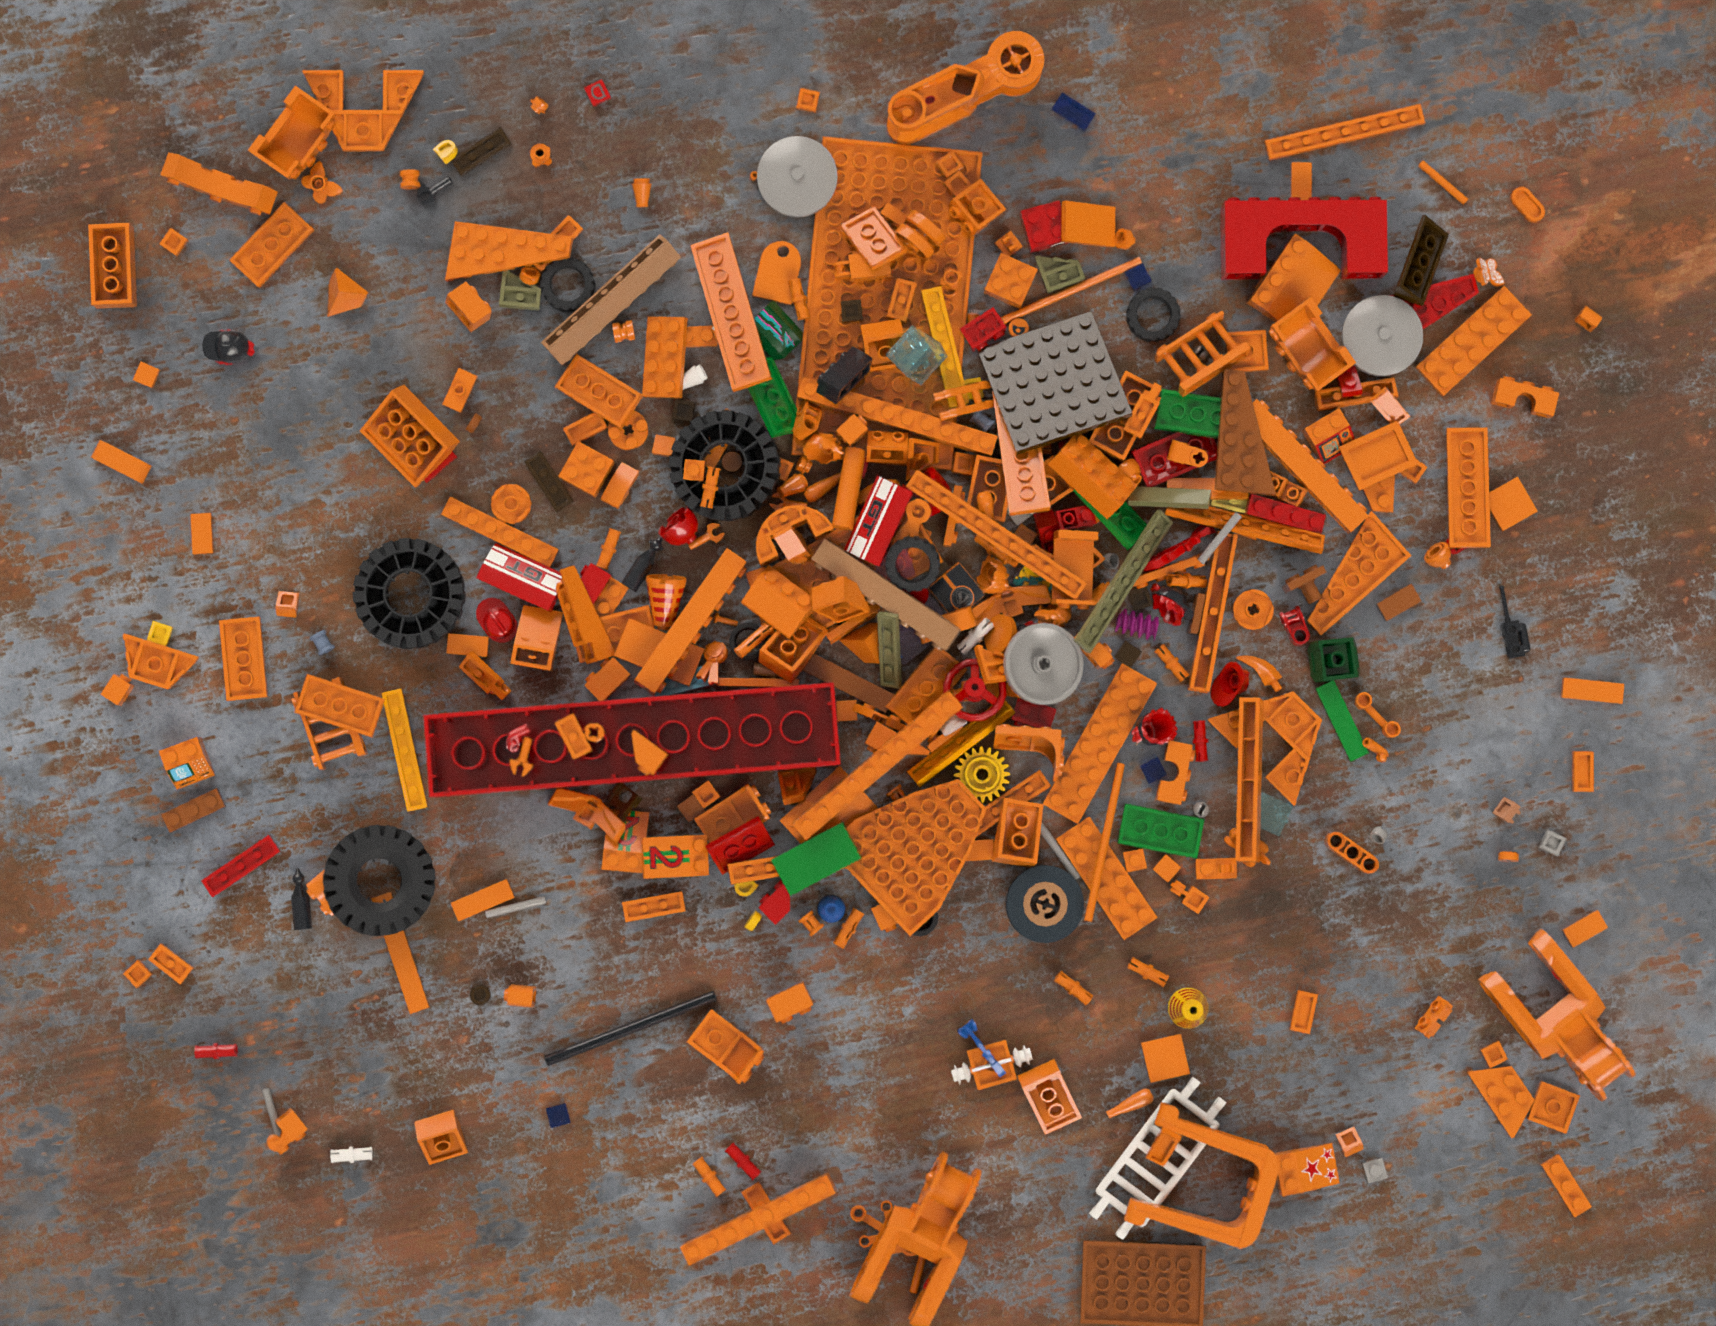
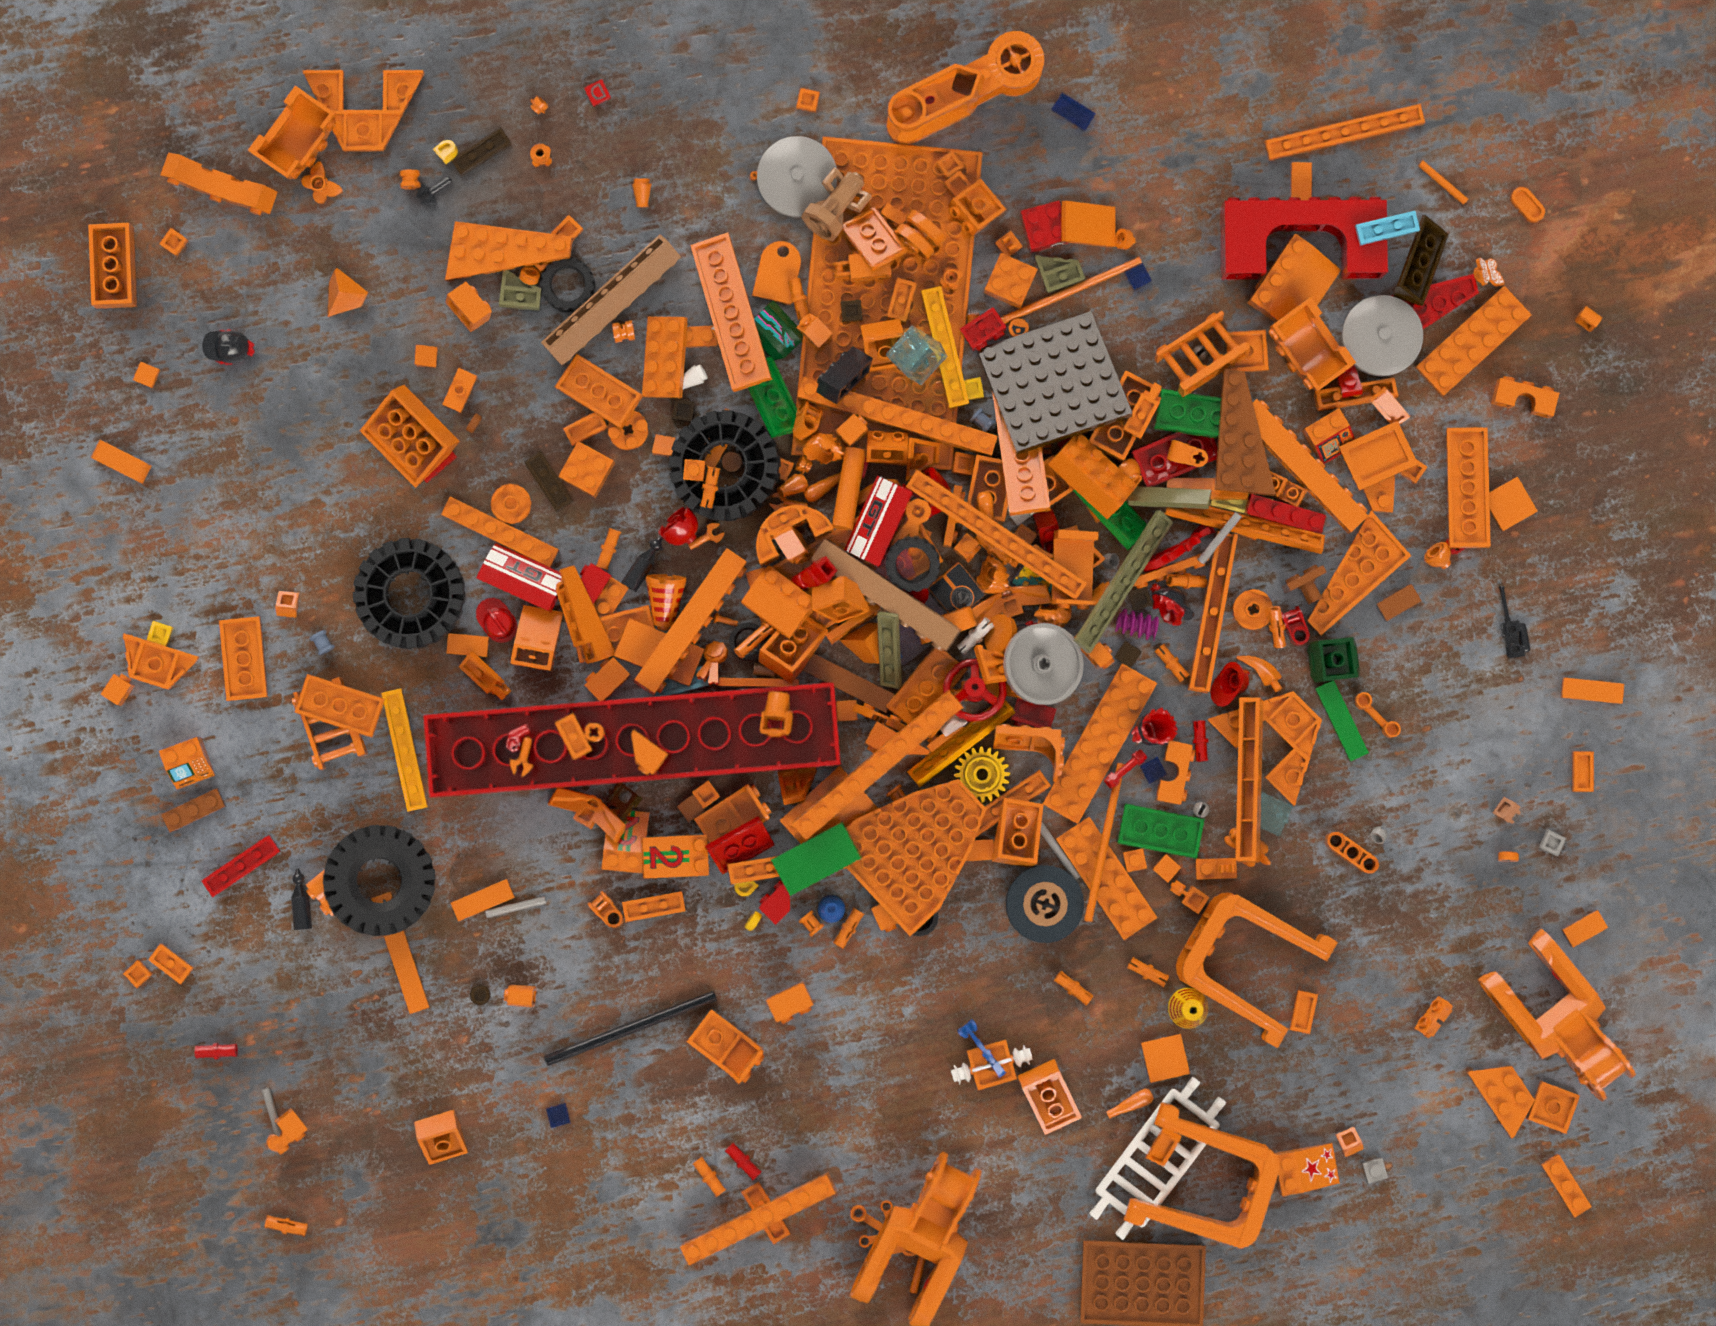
orange tile [190,513,214,555] -> none
orange tile [229,202,314,288] -> none
white pin [330,1147,373,1163] -> none
orange slope [601,462,639,509] -> none
orange piece [932,381,994,421] -> none
red slope [1055,505,1097,531] -> none
black tyre [1126,287,1181,343] -> none
dark orange tile [1187,593,1206,635] -> none
orange arm [1362,737,1389,763] -> none
orange tile [1480,1041,1508,1068] -> none
none -> orange pin [265,1215,308,1237]
none -> orange slope [415,345,438,367]
none -> orange piece [587,890,624,928]
none -> orange piece [760,692,792,737]
none -> red piece [791,556,838,591]
none -> orange brick [796,313,832,348]
none -> medium nougat piece [801,167,872,242]
none -> orange brick [953,533,981,563]
none -> red bar [1104,749,1147,789]
none -> orange piece [1176,892,1338,1048]
none -> orange pin [1268,606,1286,648]
none -> medium azure plate [1355,211,1420,246]

